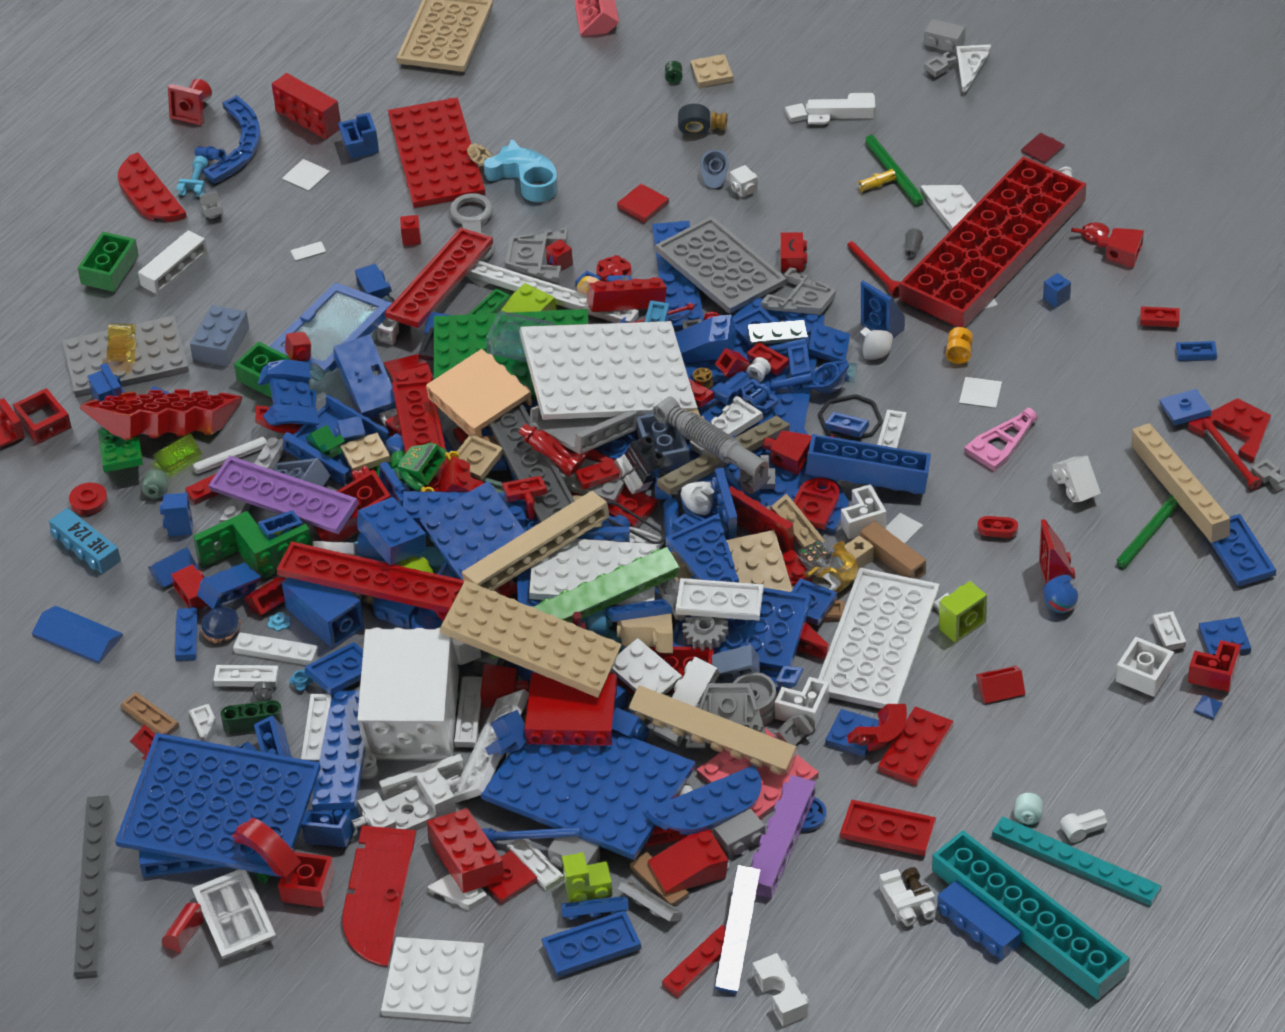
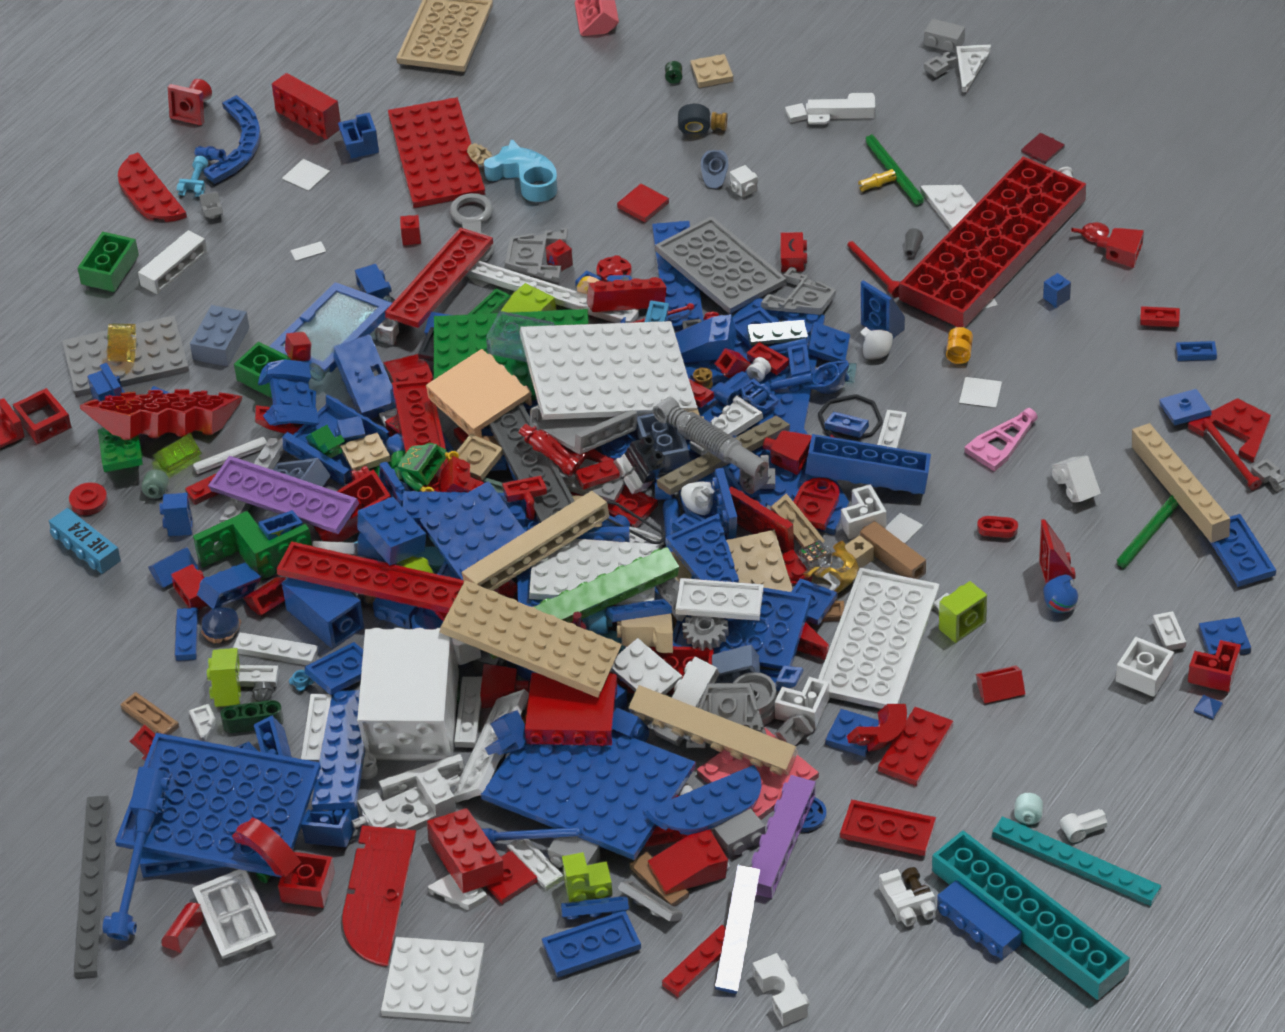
blue slope [32,605,123,664] -> none
medium azure plant [267,612,290,631] -> none
none -> blue bar [102,767,170,941]
none -> lime brick [207,648,241,707]

